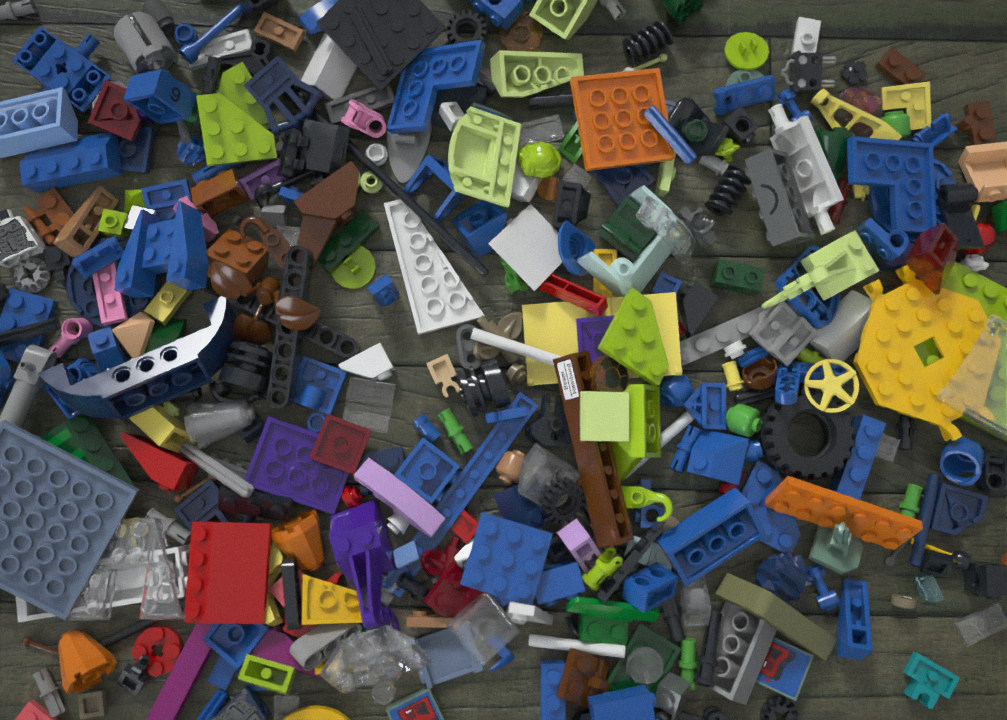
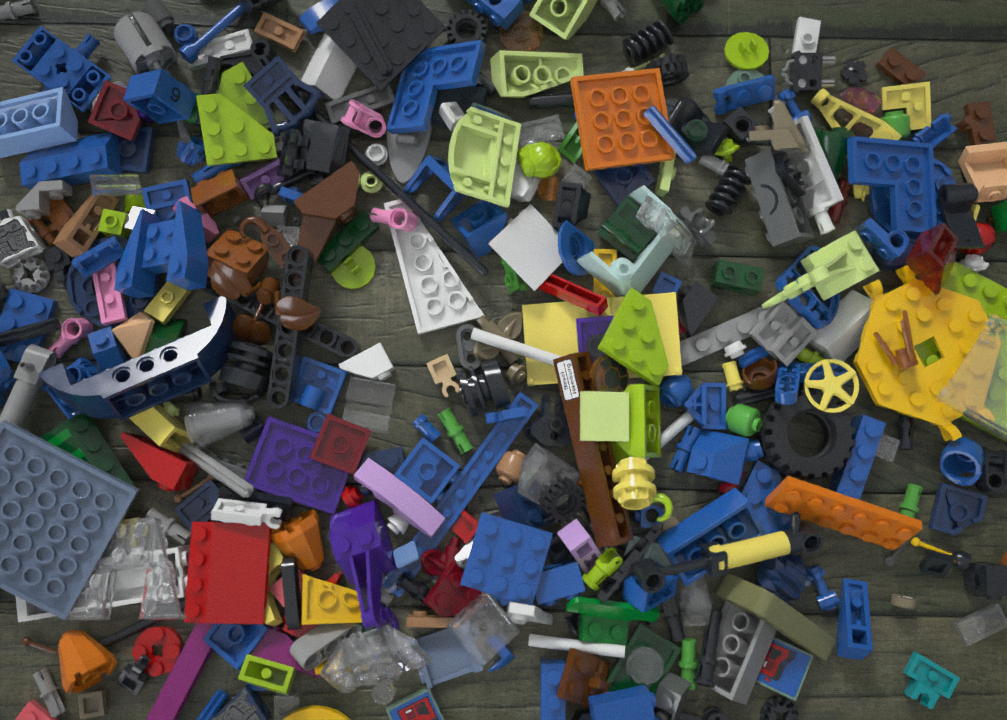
blue piece [207,655,237,691] -> none
blue plate [367,274,400,307] -> none
sand green piece [809,522,863,574] -> none
dark blue piece [908,474,941,568] -> none
clear light blue plate [915,574,944,603] -> none
none -> light grey slope [16,180,72,219]
none -> clear plate [90,174,141,196]
none -> white plate [211,498,282,529]
none -> bright pink pin [370,208,418,232]
none -> black tile [586,334,606,358]
none -> light yellow piece [612,457,657,510]
none -> black piece [633,511,823,593]
none -> black tyre [646,53,689,88]
none -> dark tan piece [749,100,811,153]
none -> black plate [774,151,807,198]
none -> dark orange plant [874,310,918,370]

